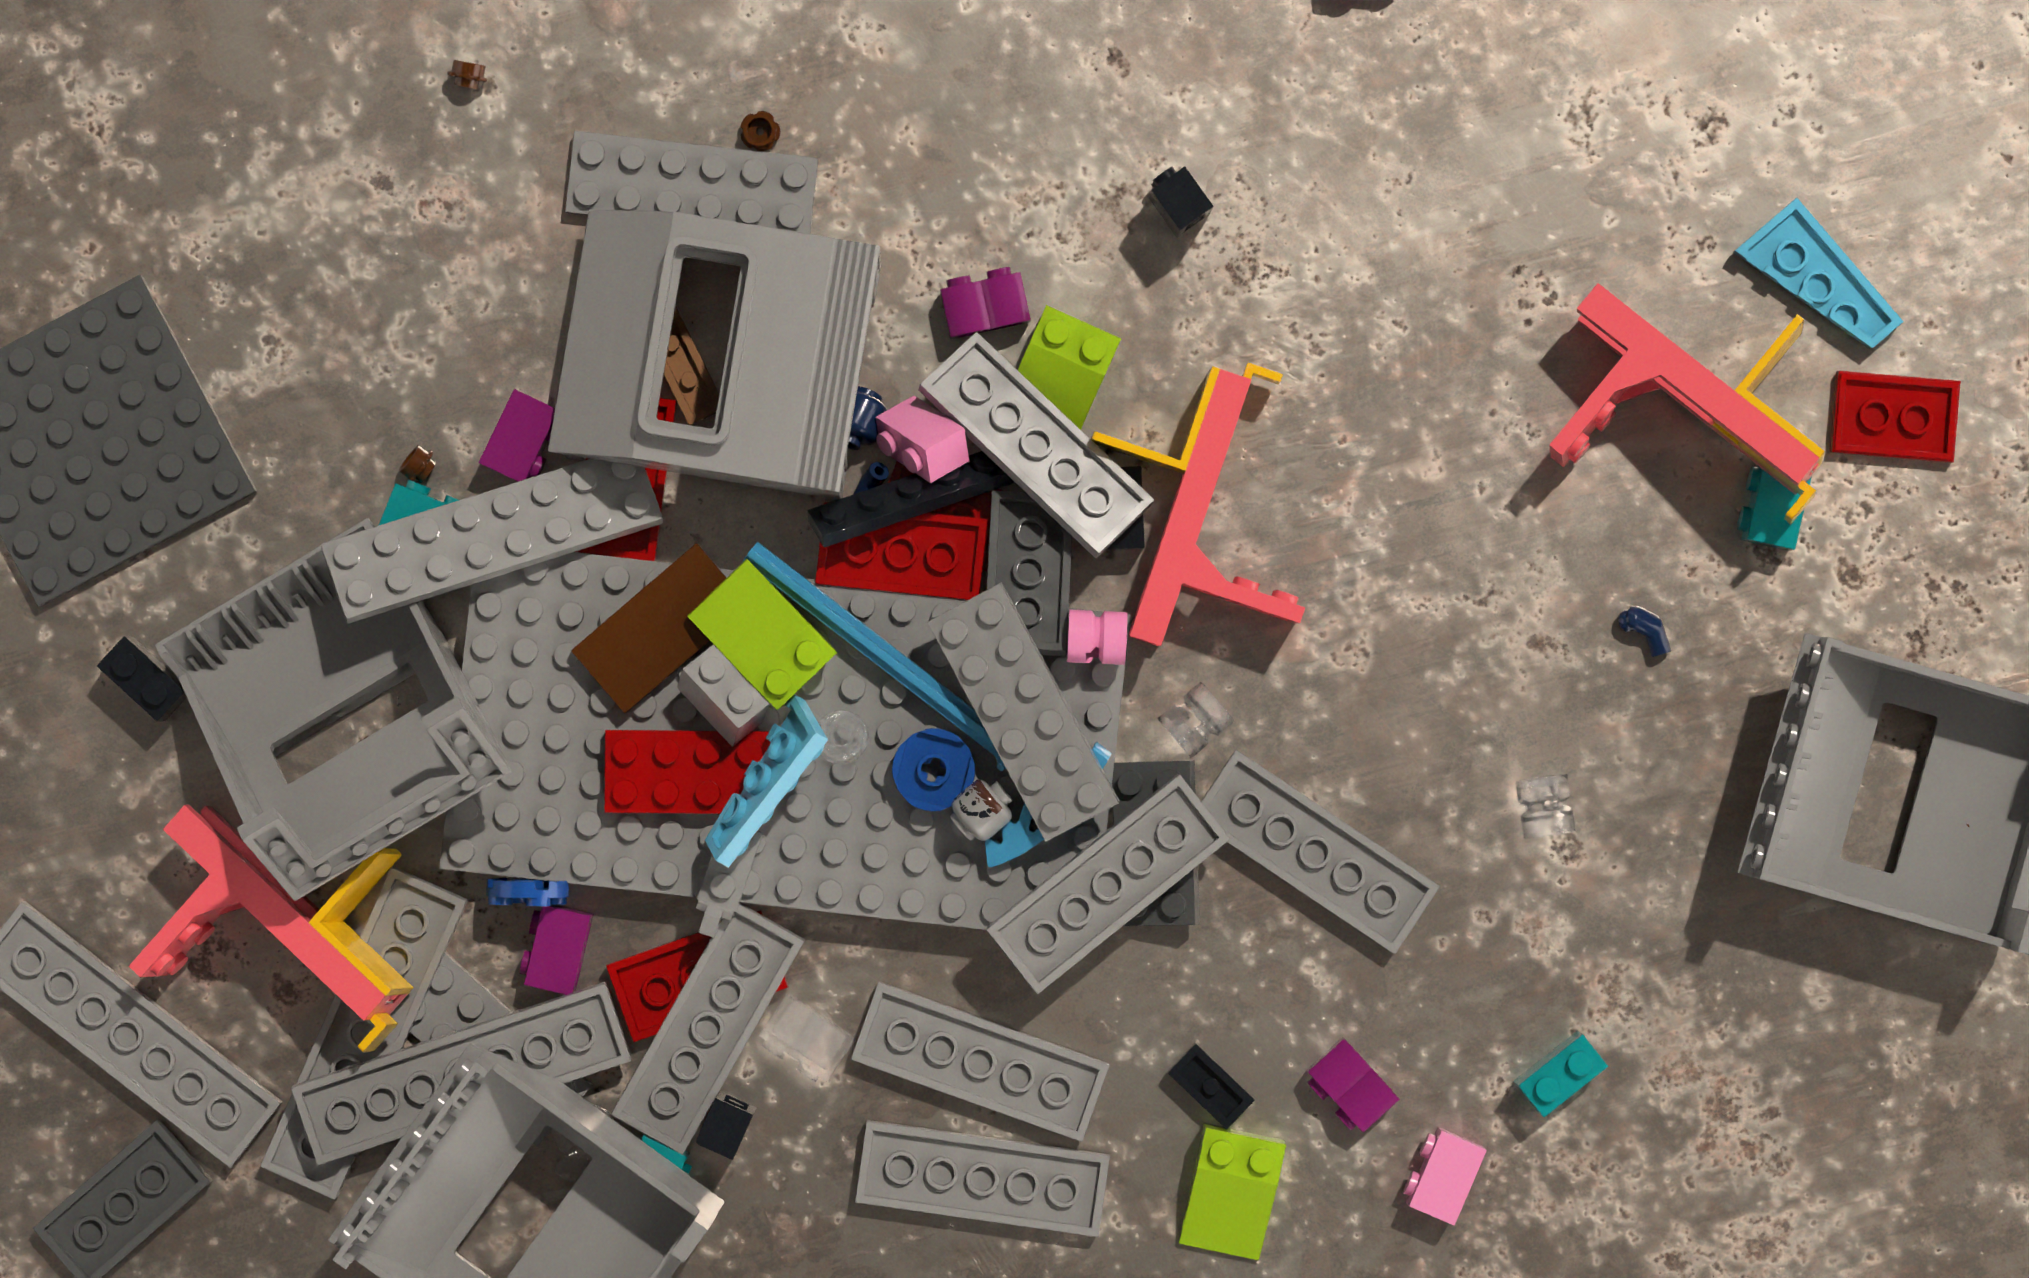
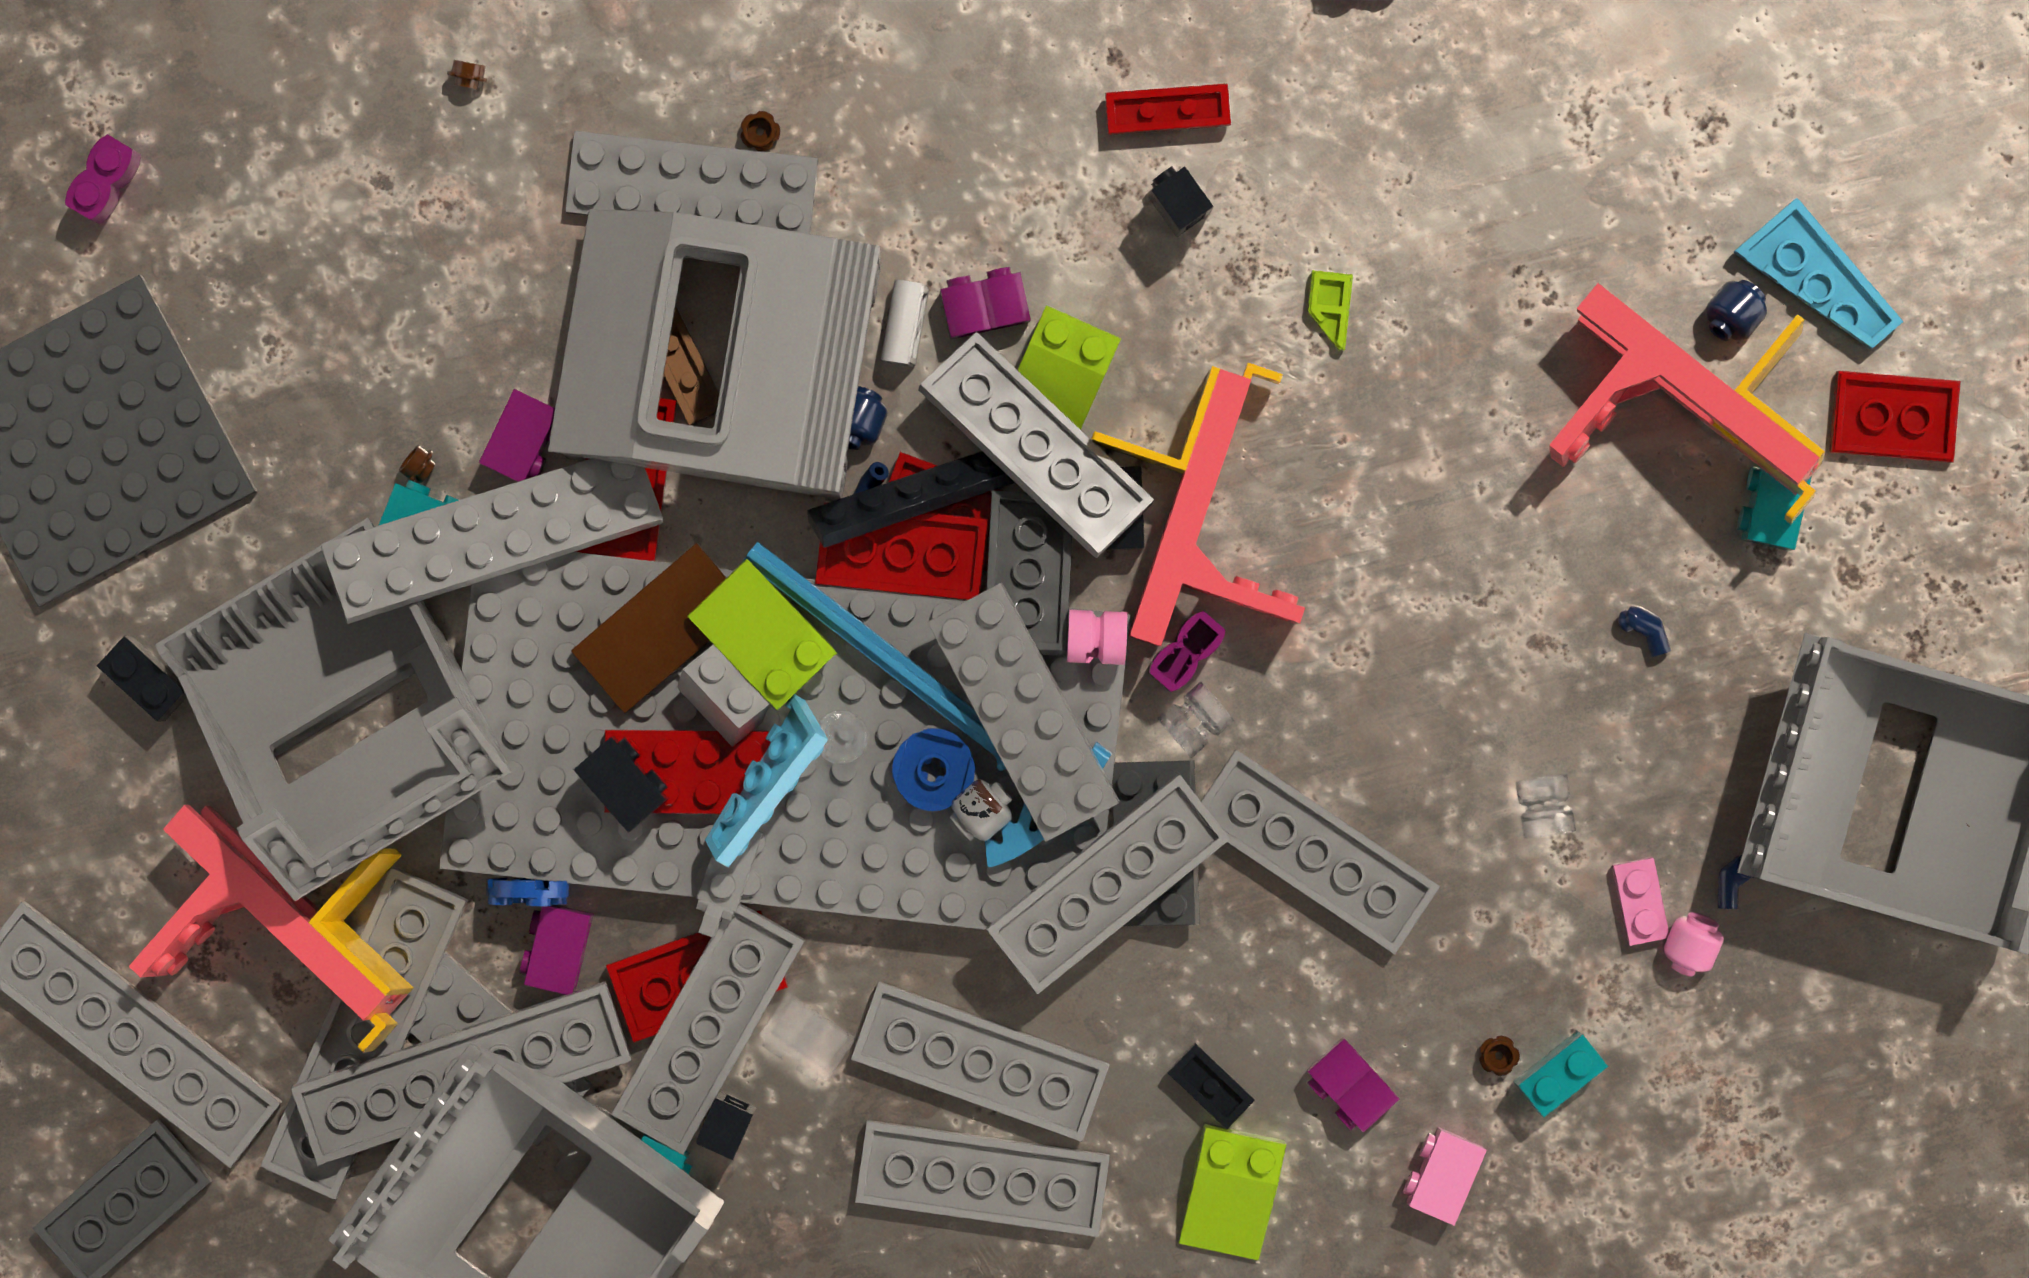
bright pink brick [875,396,969,483] -> none
none -> magenta brick [65,134,141,224]
none -> black brick [573,736,669,833]
none -> white brick [880,280,929,367]
none -> red plate [1105,84,1231,135]
none -> magenta brick [1148,611,1226,692]
none -> lime tile [1307,270,1353,351]
none -> reddish brown plate [1479,1035,1520,1076]
none -> bright pink plate [1612,857,1669,946]
none -> bright pink head [1663,912,1724,976]
none -> dark blue head [1706,280,1767,341]
none -> dark blue arm [1718,855,1754,909]

